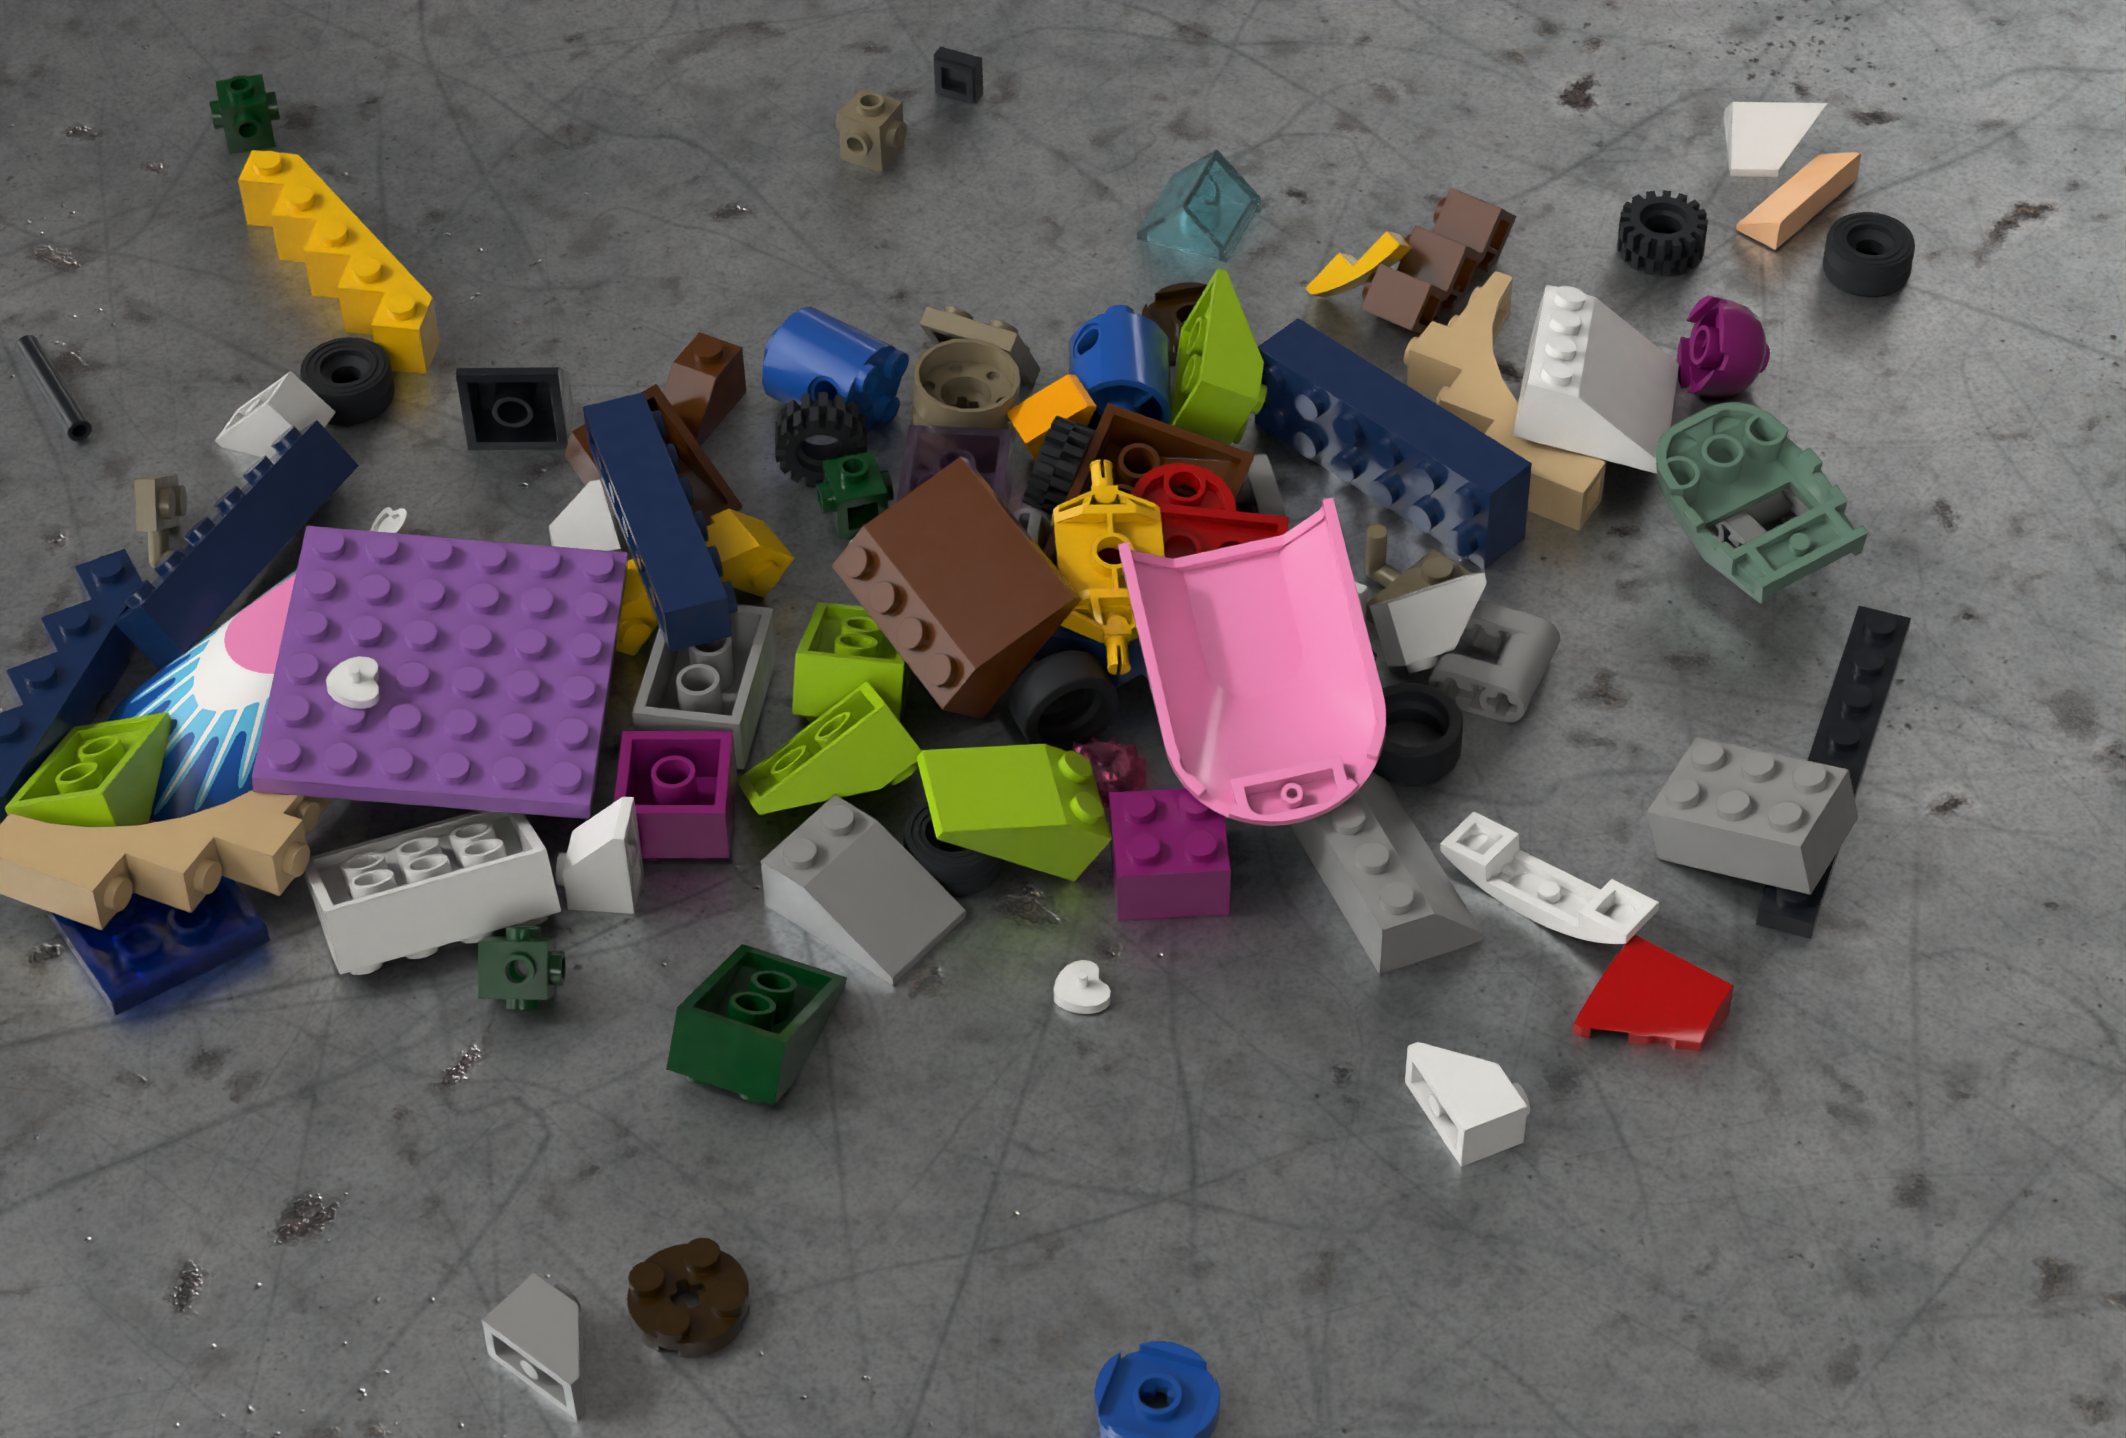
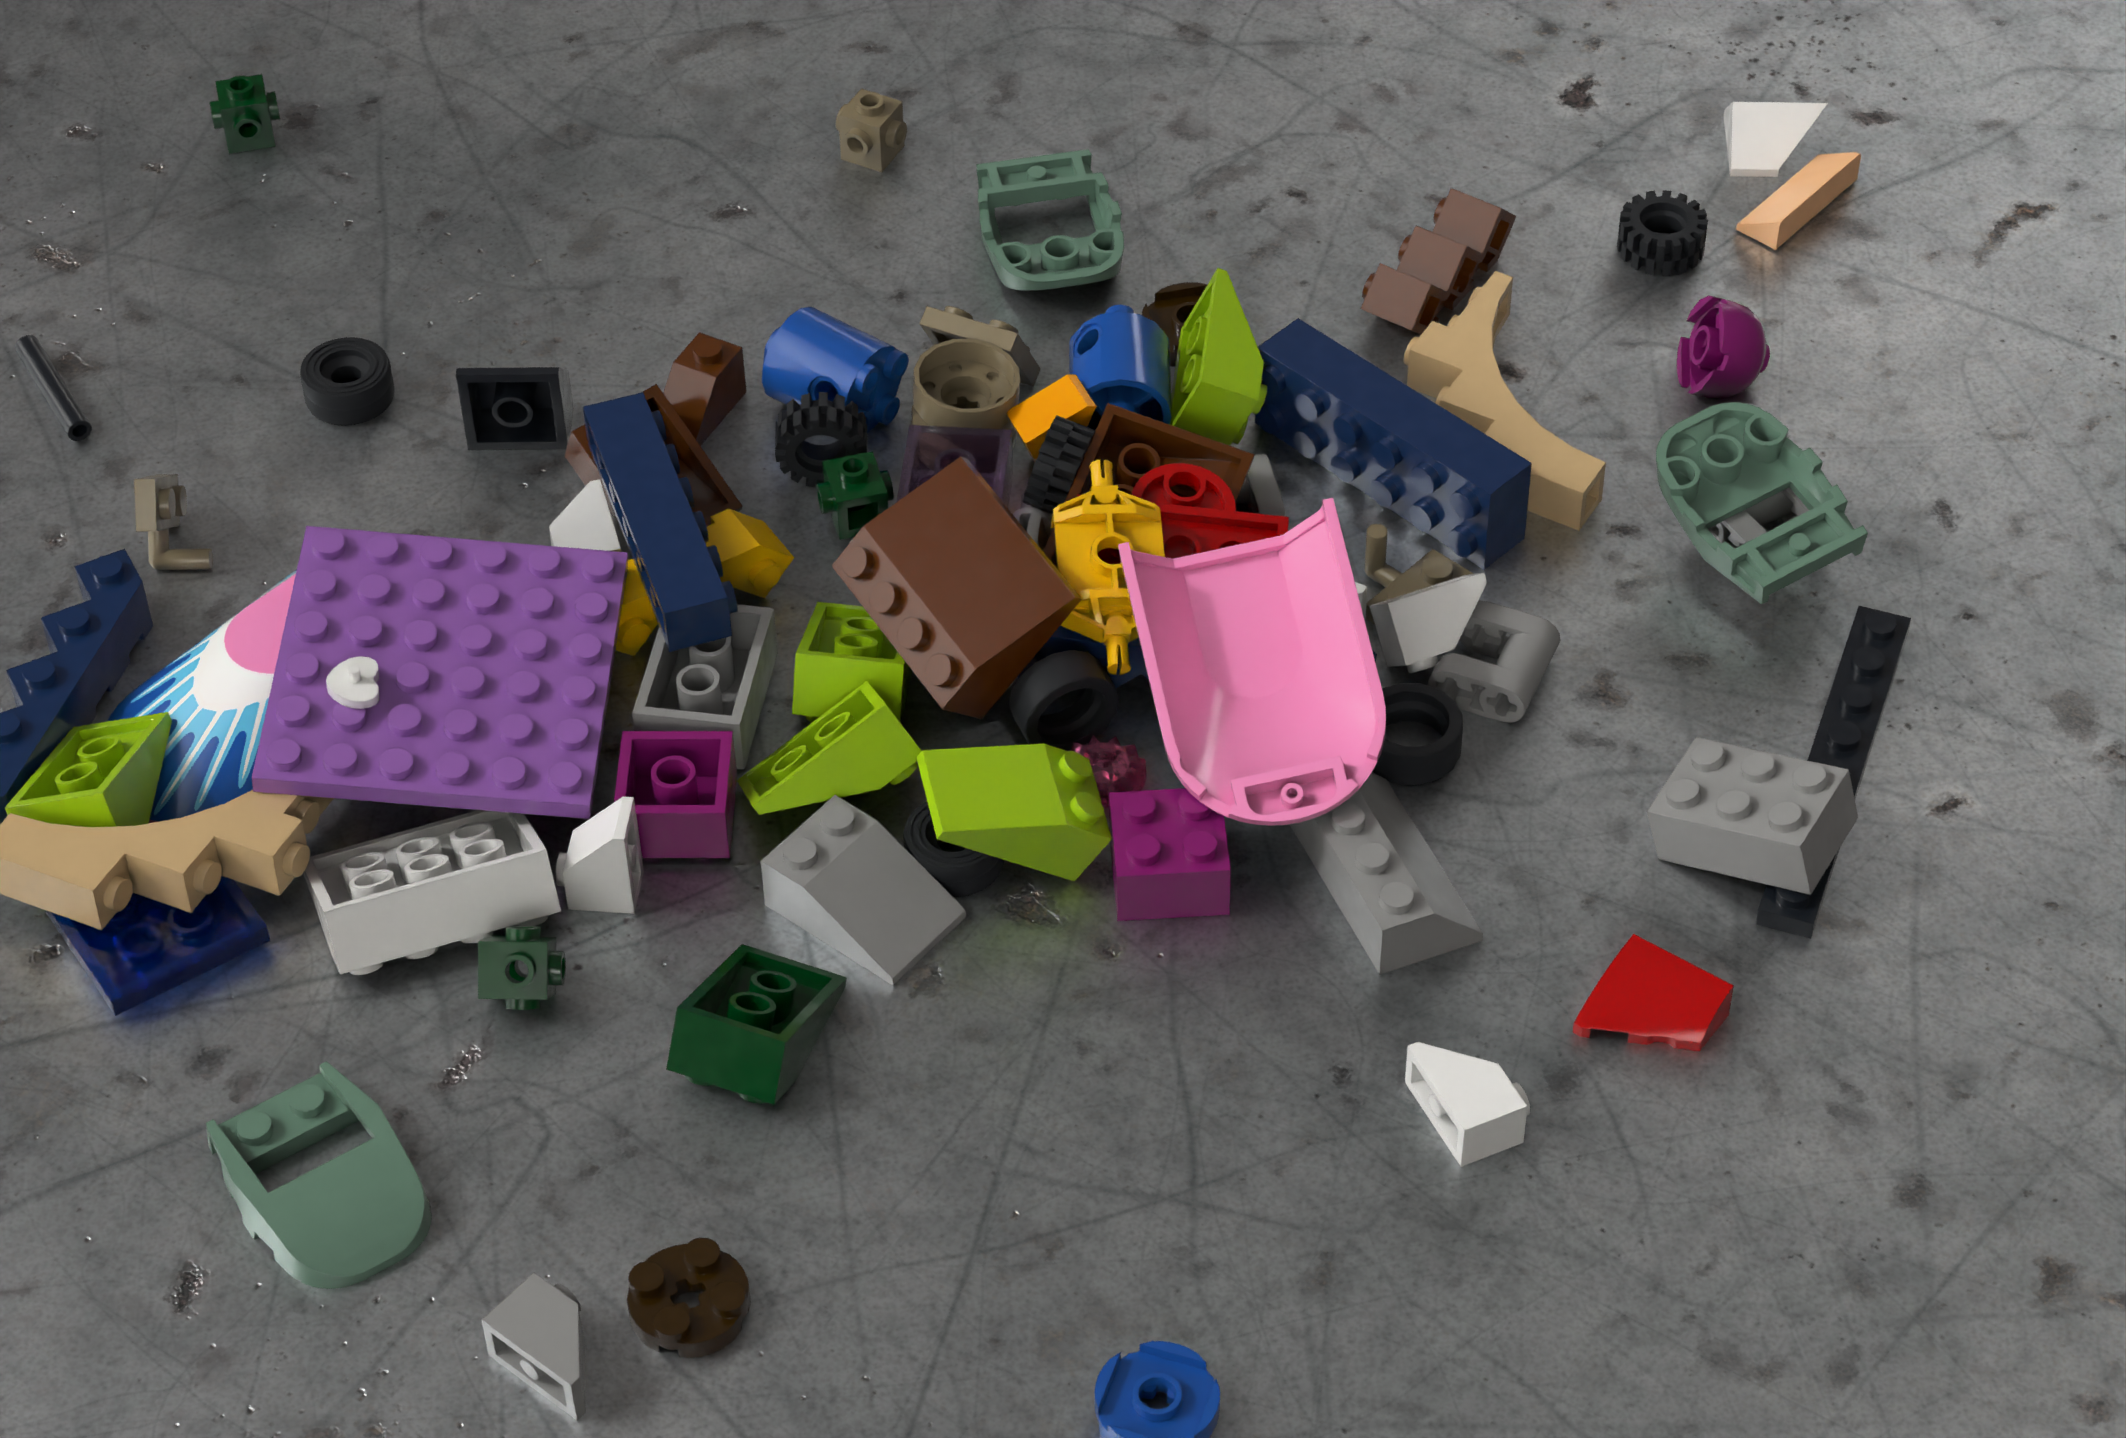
dark blue brick [114,420,359,670] -> none
white slope [215,371,336,459] -> none
yellow brick [238,150,440,374] -> none
white piece [370,507,415,534] -> none
black tile [933,46,984,104] -> none
white piece [1053,960,1111,1014] -> none
clear light blue slope [1137,149,1261,263] -> none
yellow slope [1305,231,1412,298] -> none
white slope [1440,812,1659,944] -> none
white slope [1512,284,1679,474] -> none
black tyre [1823,212,1915,297] -> none
none -> sand green slope [205,1061,432,1289]
none -> sand green slope [976,149,1124,291]

